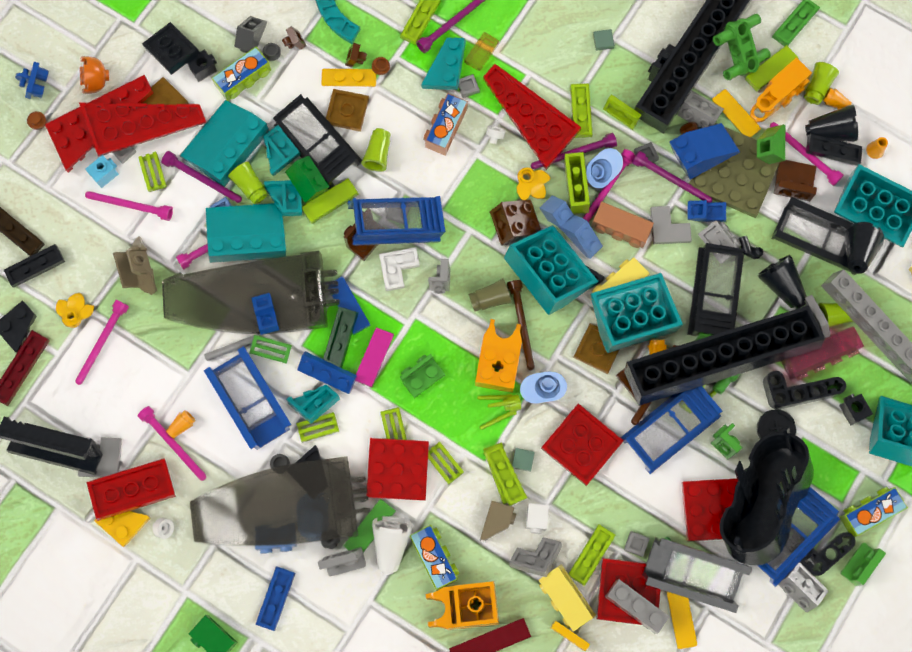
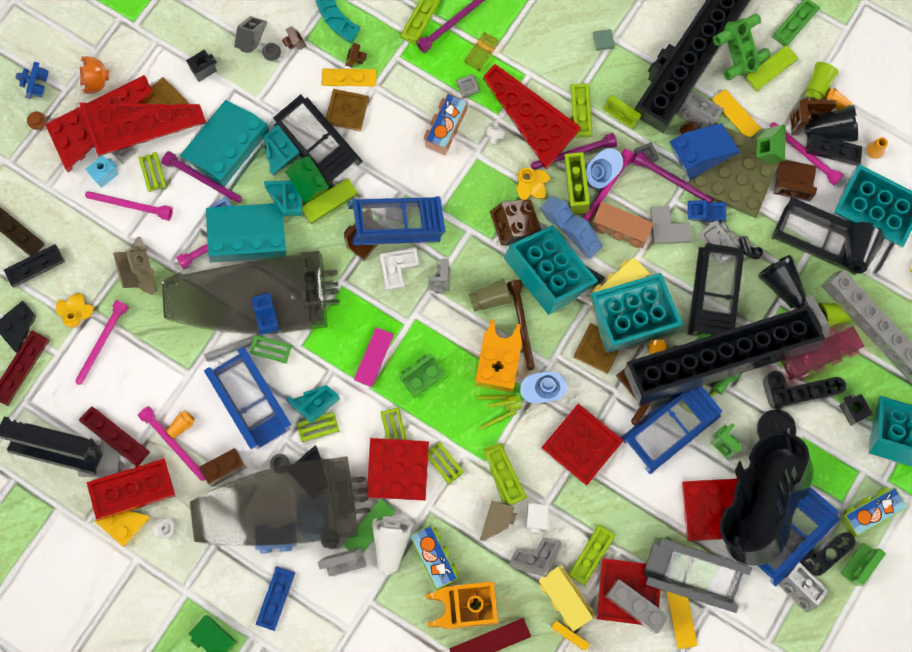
black tile [142,22,200,75] -> none
brick [212,47,271,101] -> none
lime plant [228,162,268,205] -> none
blue plate [297,351,357,394] -> none
dark green plate [323,307,359,368] -> none
blue tile [326,276,371,335] -> none
lime plant [361,128,391,172] -> none
dark orange plate [372,57,390,75] -> none
teal wing [421,38,466,90] -> none
sand green tile [512,448,535,472] -> none
light grey tile [624,531,650,557] -> none
light orange brick [750,57,812,123] -> none
none -> dark red tile [78,406,150,467]
none -> reddish brown brick [200,448,247,487]
none -> reddish brown bracket [790,98,837,136]

